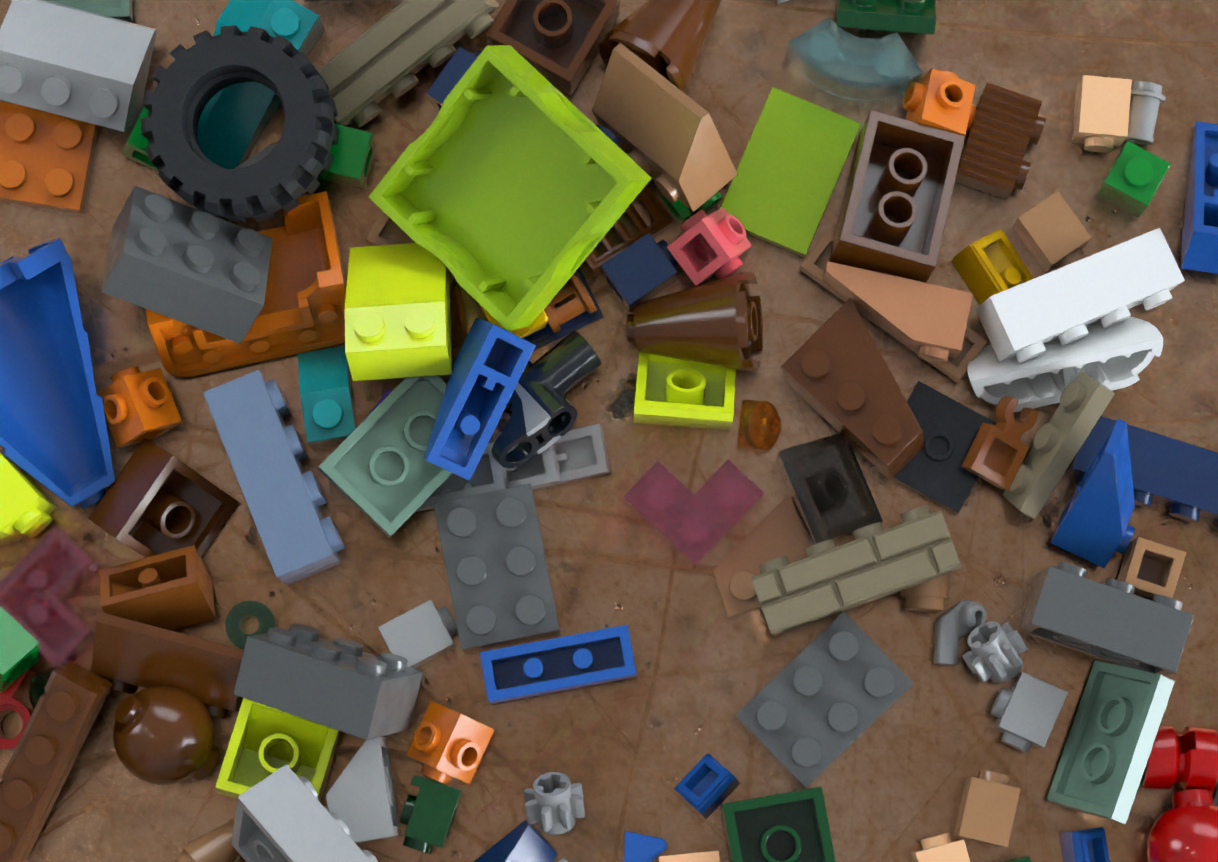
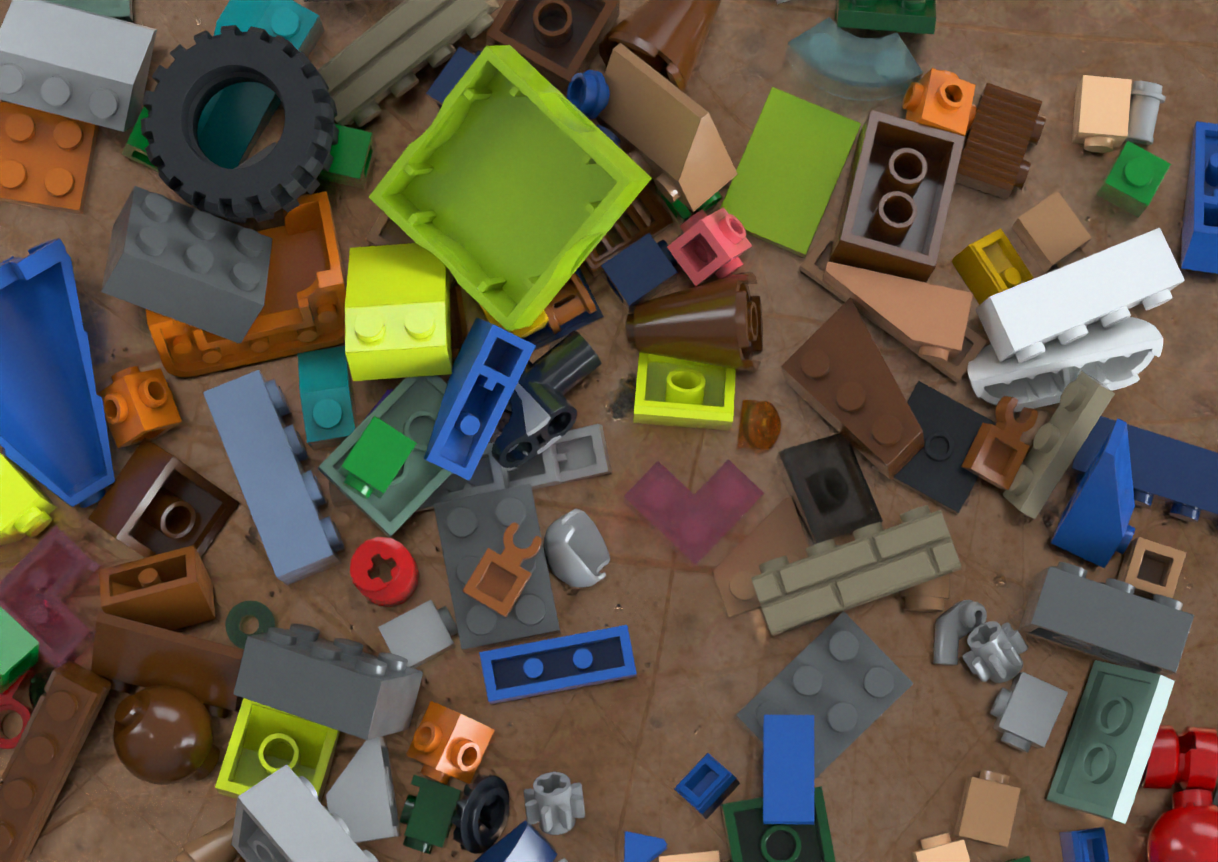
none -> green brick [338,416,417,500]
none -> red piece [350,537,419,607]
none -> black gear [451,774,510,854]
none -> dark orange plate [462,522,542,618]
none -> light grey hair [543,508,610,587]
none -> blue plate [567,70,610,120]
none -> blue slope [763,715,814,825]

